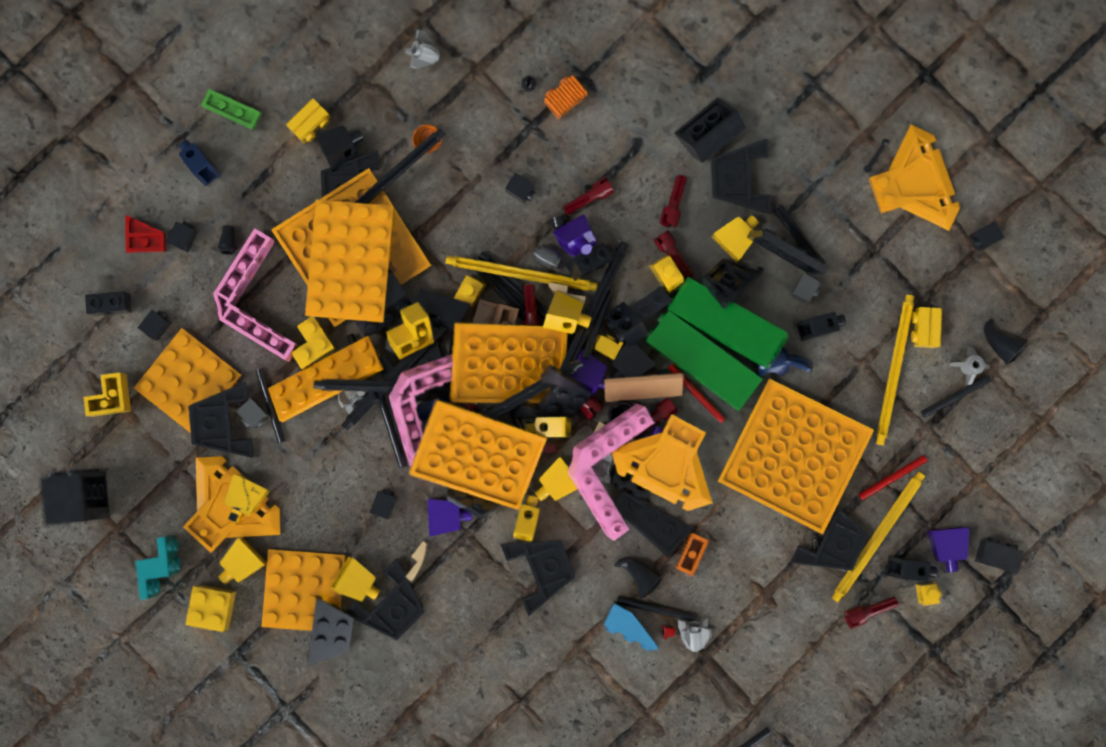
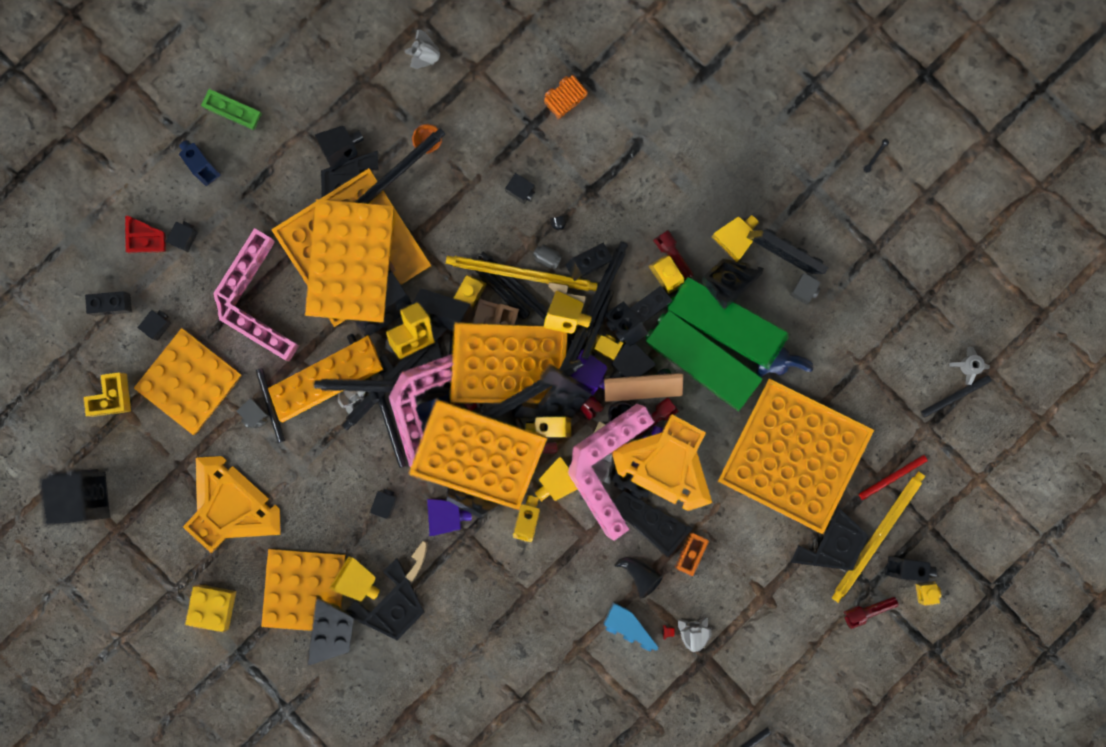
teal bracket [135,535,181,600] -> none
black wing [188,381,253,458] -> none
black cone [218,225,237,255] -> none
yellow torso [218,537,267,585] -> none
yellow torso [224,474,270,523] -> none
yellow brick [286,98,331,144] -> none
yellow brick [291,316,337,370] -> none
black wing [500,540,575,616] -> none
black hinge [521,76,536,92] -> none
dark red piece [523,283,542,326] -> none
dark purple torso [553,214,597,257] -> none
dark red piece [563,176,615,215] -> none
black bar [616,596,693,621] -> none
dark red piece [659,175,687,228] -> none
red bar [667,364,726,423] -> none
black slope [674,98,746,163] -> none
black wing [711,138,771,214] -> none
black axle [773,205,826,265] -> none
black torso [796,312,846,342] -> none
light orange plate [869,124,960,231] -> none
yellow piece [876,295,915,446] -> none
yellow brick [911,307,942,348] -> none
dark purple torso [927,527,969,572] -> none
black brick [969,221,1004,251] -> none
black brick [975,537,1024,574] -> none
black hat [984,319,1028,365] -> none

